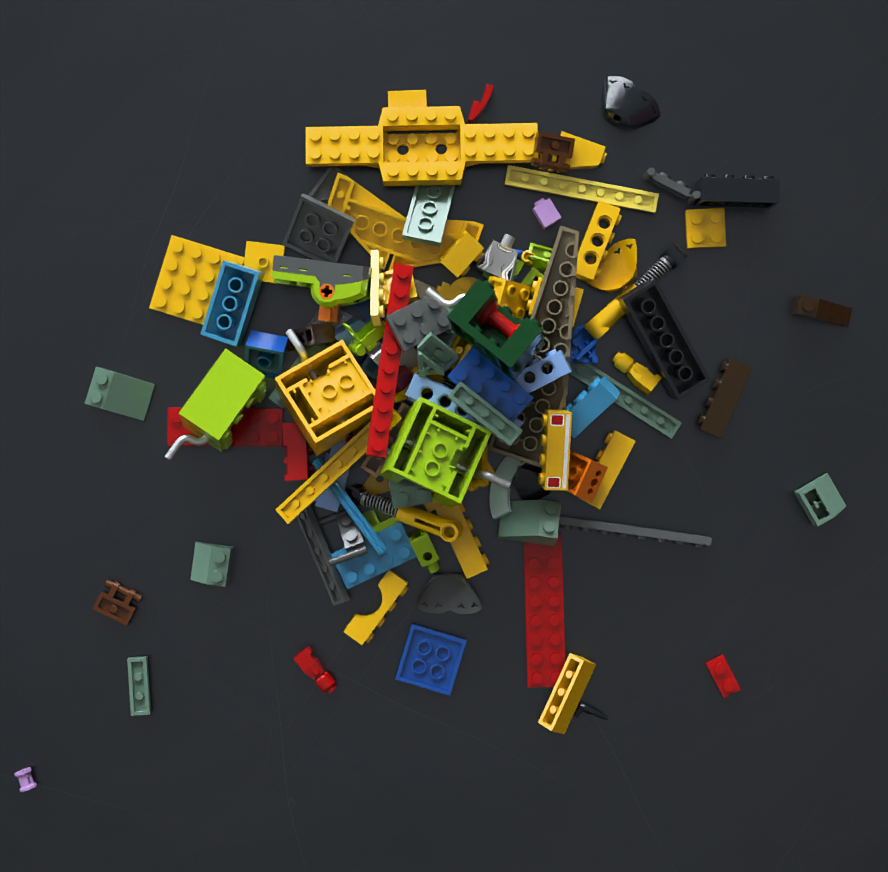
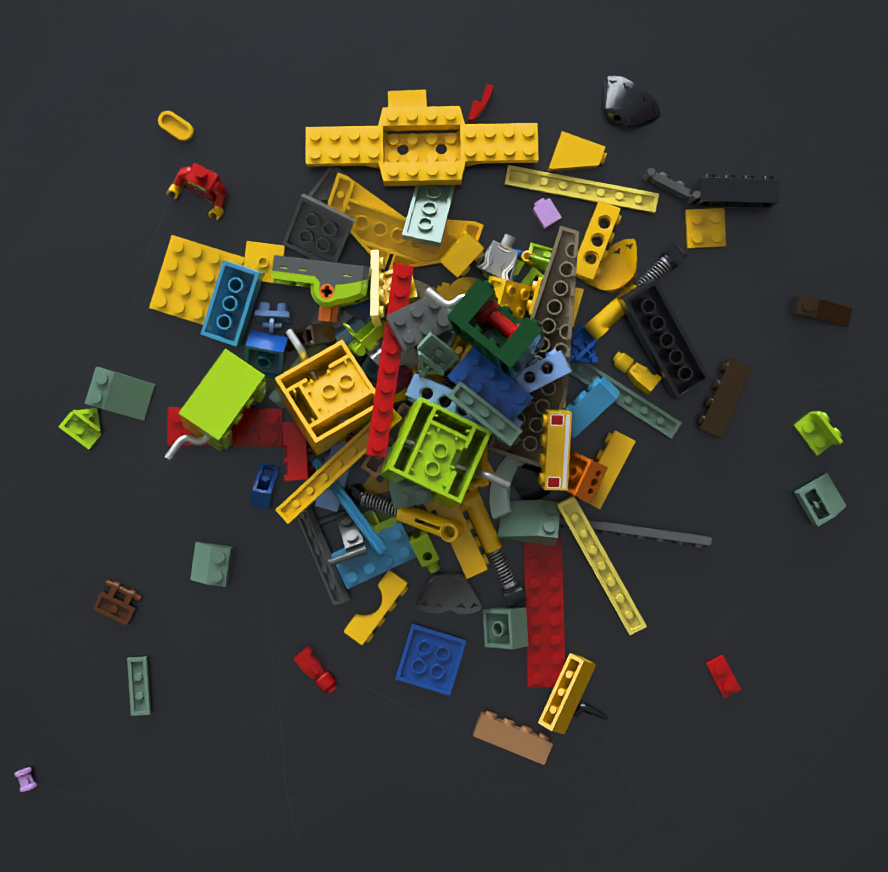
reddish brown plate [531,132,575,173] -> none
none -> lime slope [58,407,102,451]
none -> yellow tile [158,111,194,142]
none -> red torso [166,163,226,220]
none -> blue slope [250,463,279,509]
none -> medium blue hips [254,302,291,334]
none -> piece [462,489,527,608]
none -> medium nougat brick [473,711,553,765]
none -> sand green slope [482,607,528,649]
none -> light yellow plate [557,495,647,635]
none -> lime bracket [793,411,843,456]

